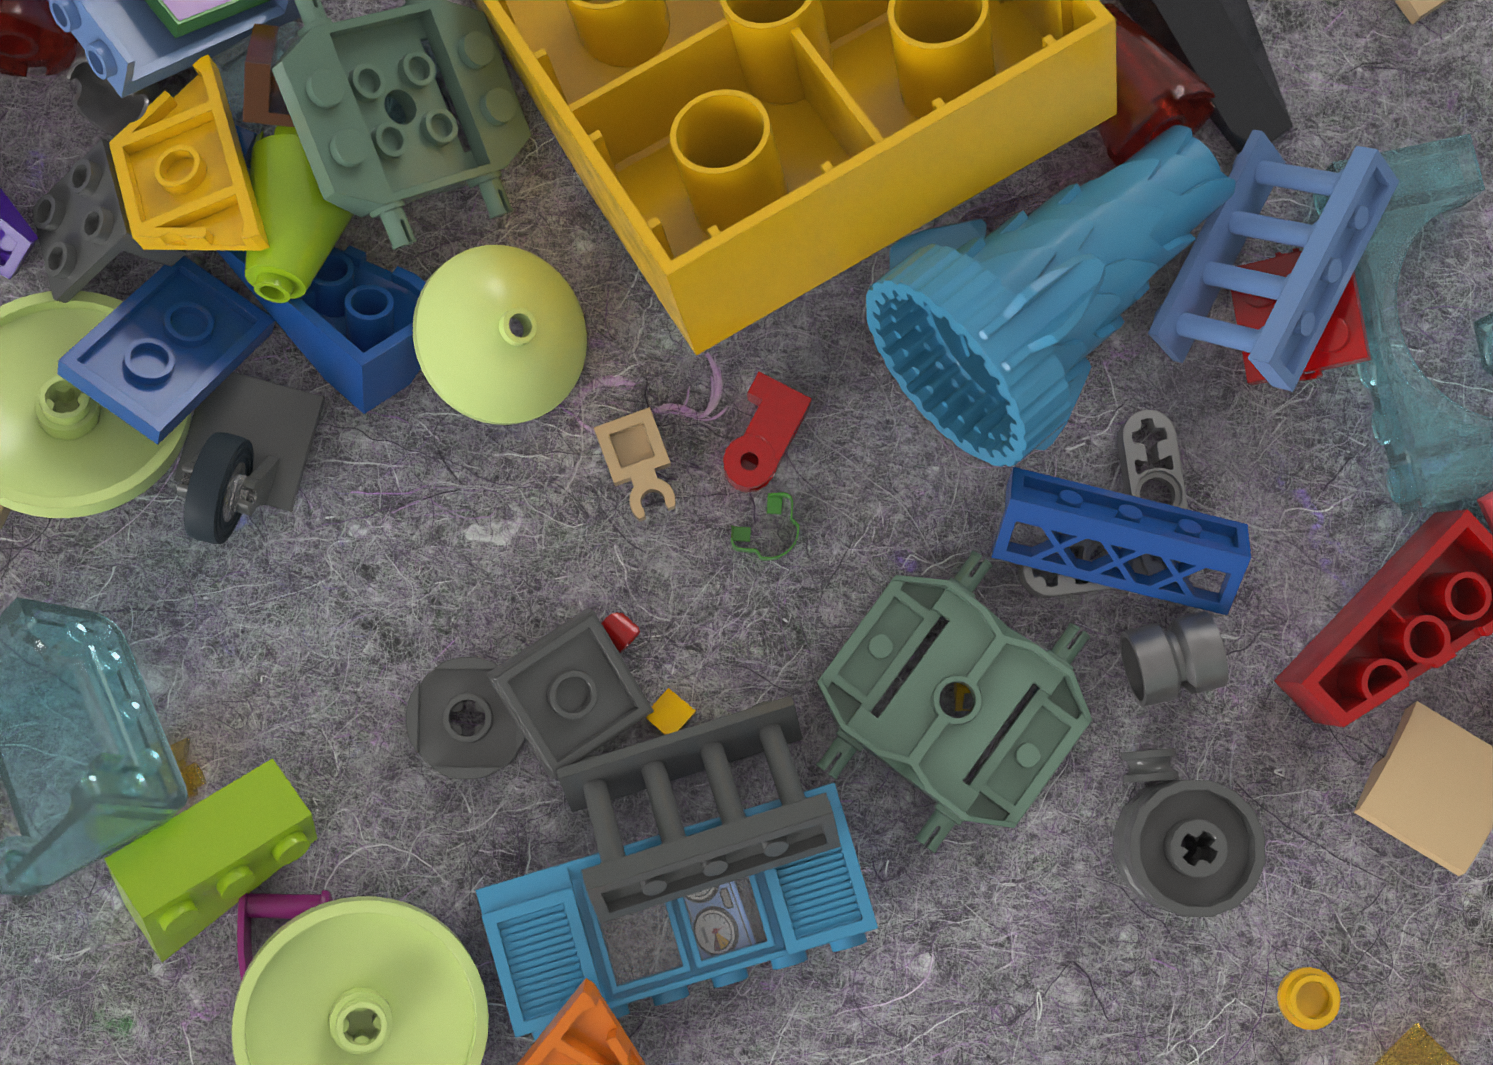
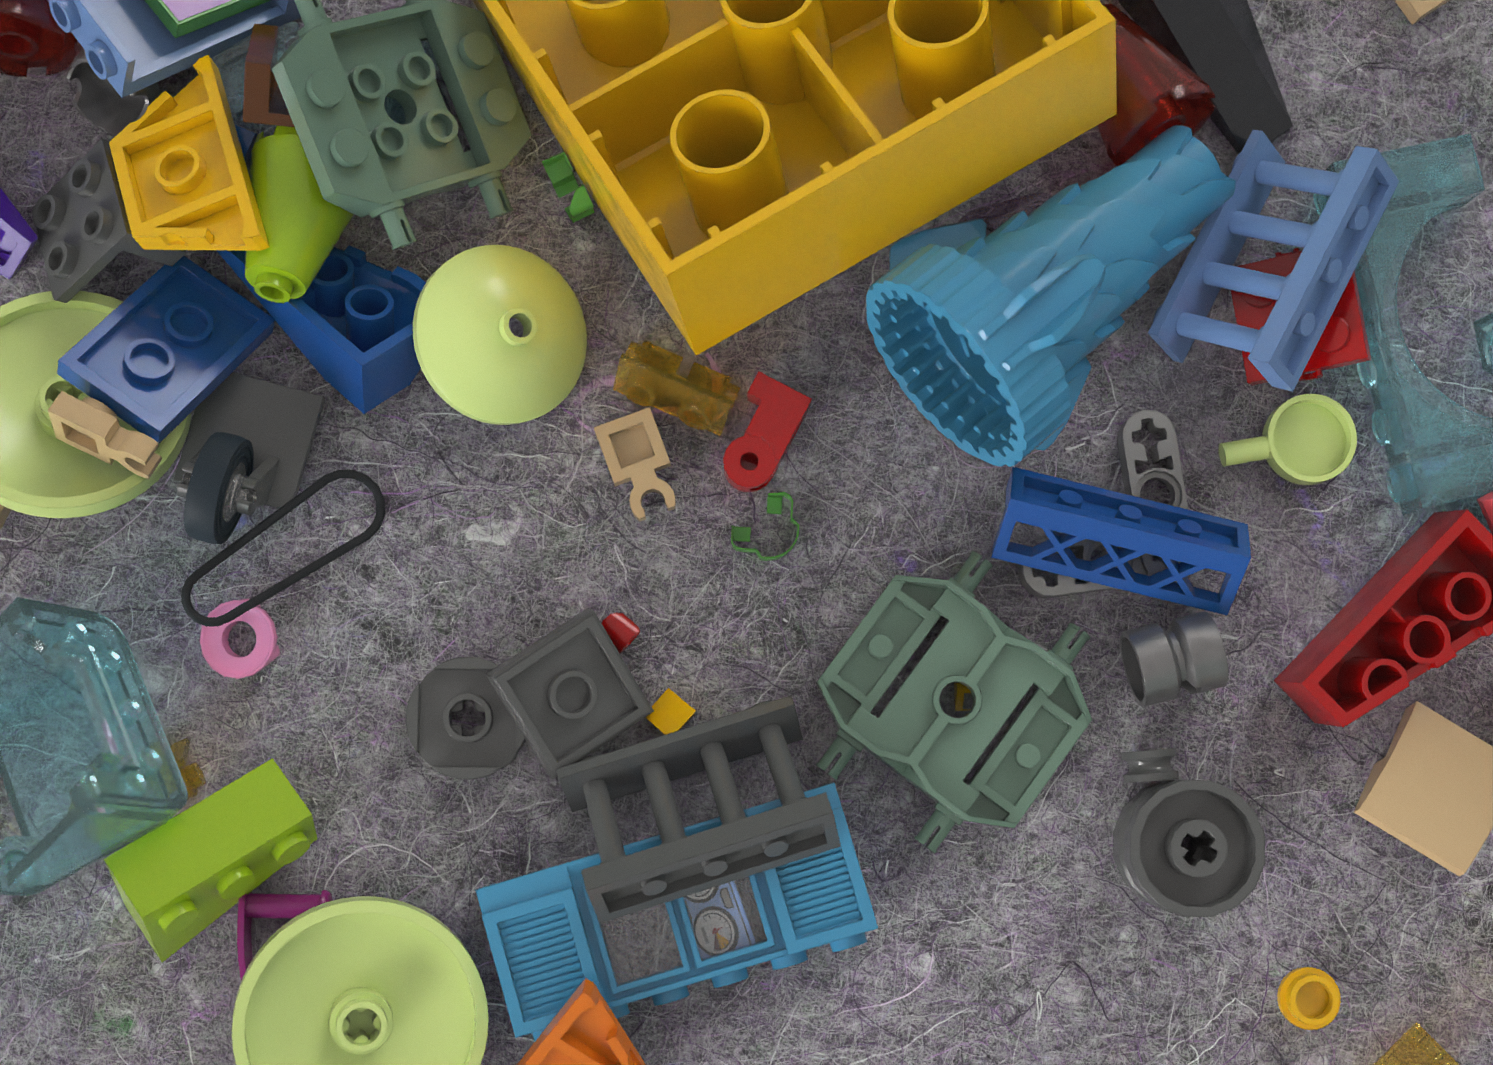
none -> tan plate [48,391,162,479]
none -> black piece [181,470,385,627]
none -> bright pink piece [200,599,280,679]
none -> bright green piece [542,151,594,223]
none -> clear yellow hinge [613,340,741,436]
none -> yellowish green piece [1218,394,1357,485]

